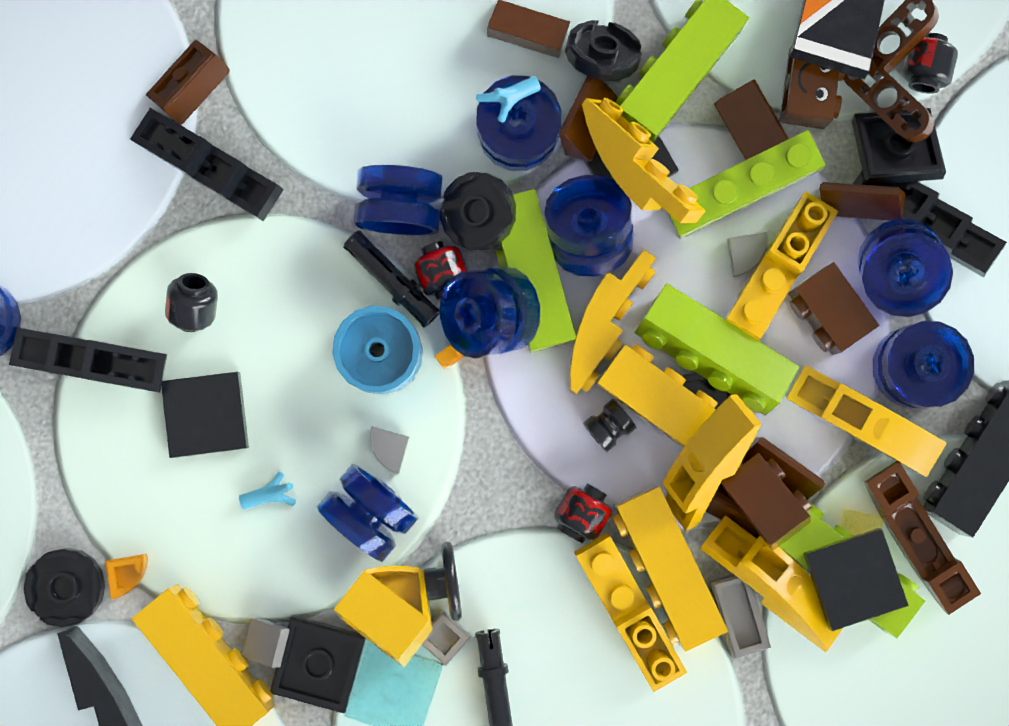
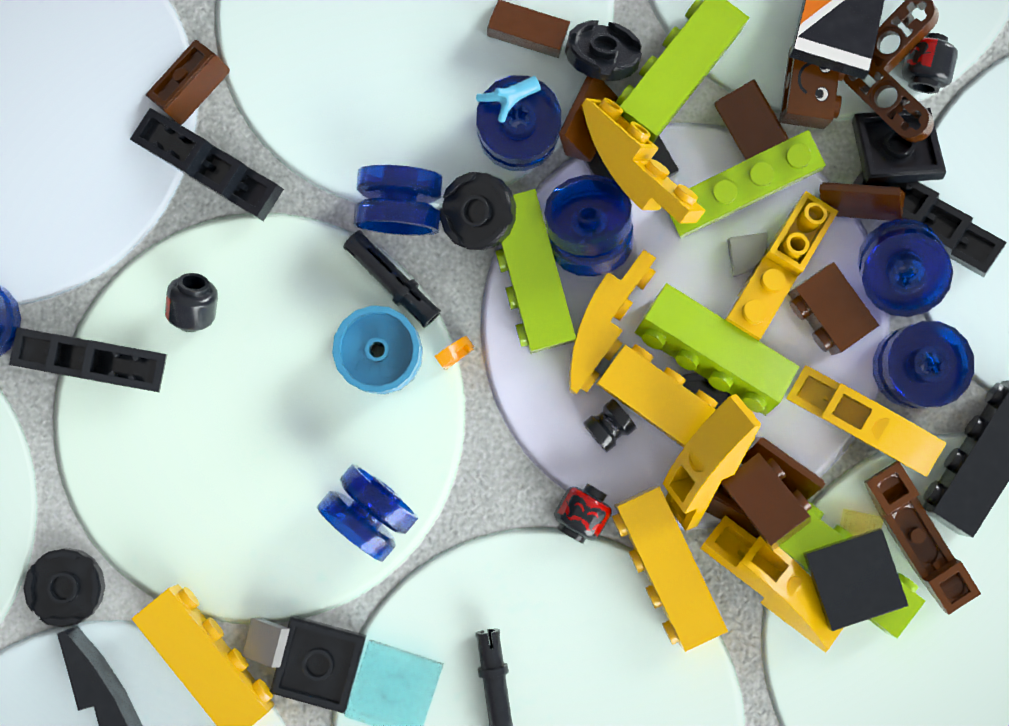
light orange tile [105,554,148,600] -> none
black tile [161,371,249,458] -> none
medium azure bar [239,472,296,510] -> none
yellow piece [334,541,462,668] -> none
light grey tile [370,426,410,474] -> none
black head [413,241,470,301] -> none
light grey tile [422,610,472,666] -> none
clear blue wheel [440,266,540,359] -> none
yellow slope [574,532,688,692] -> none
light grey tile [709,574,771,659] -> none

